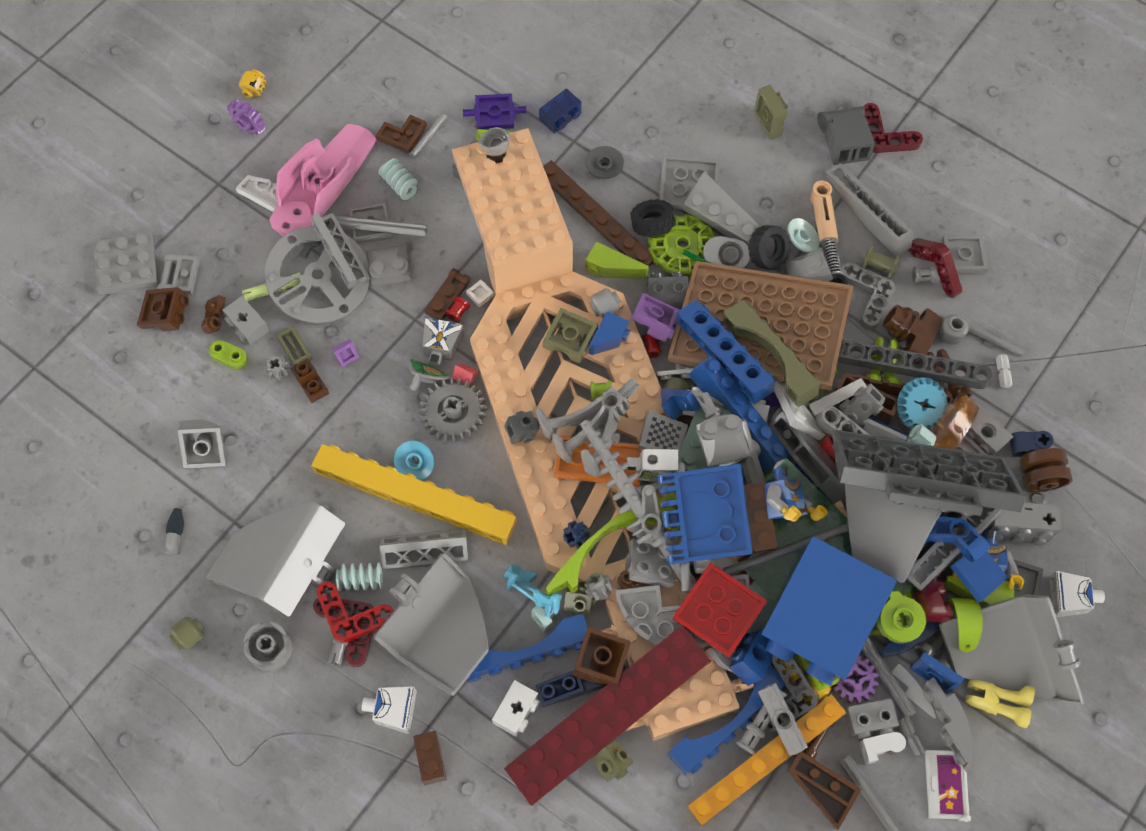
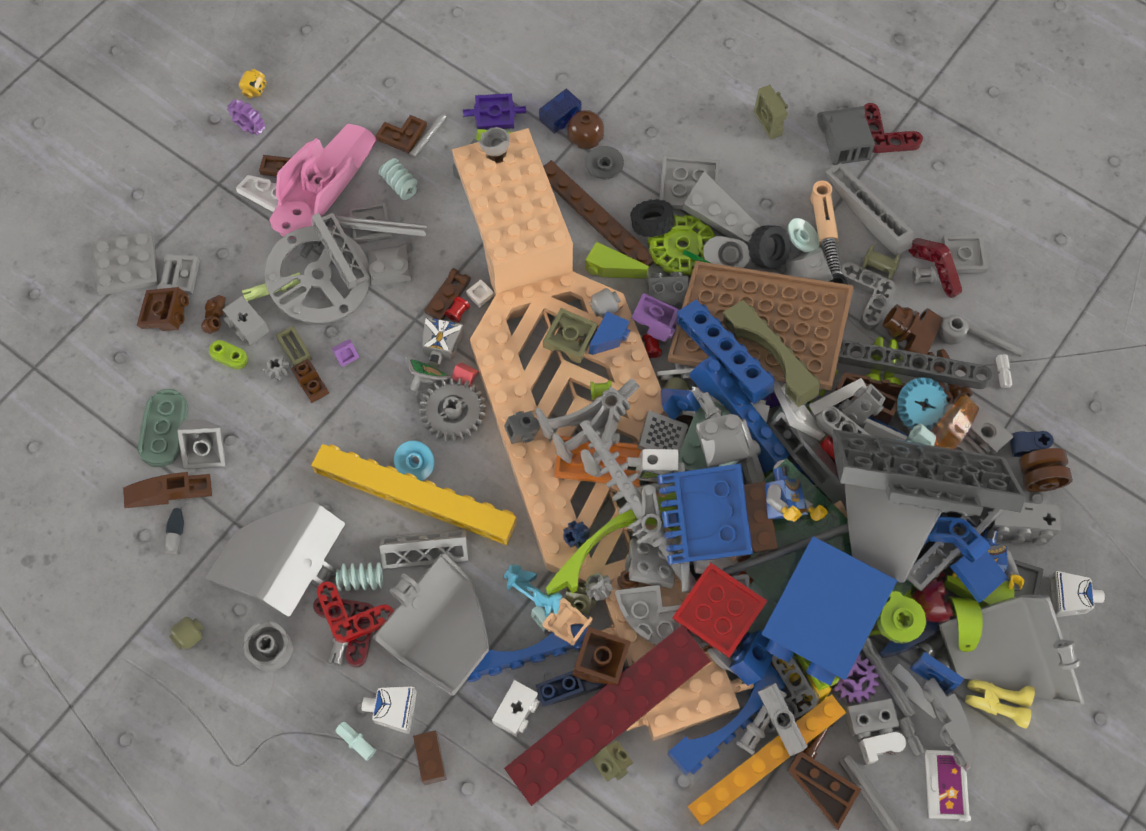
none -> reddish brown slope [123,472,212,508]
none -> sand green tile [138,389,188,467]
none -> reddish brown plate [259,155,291,177]
none -> light aqua axle [335,722,377,761]
none -> light nougat piece [542,598,593,645]
none -> reddish brown cylinder [567,110,604,149]

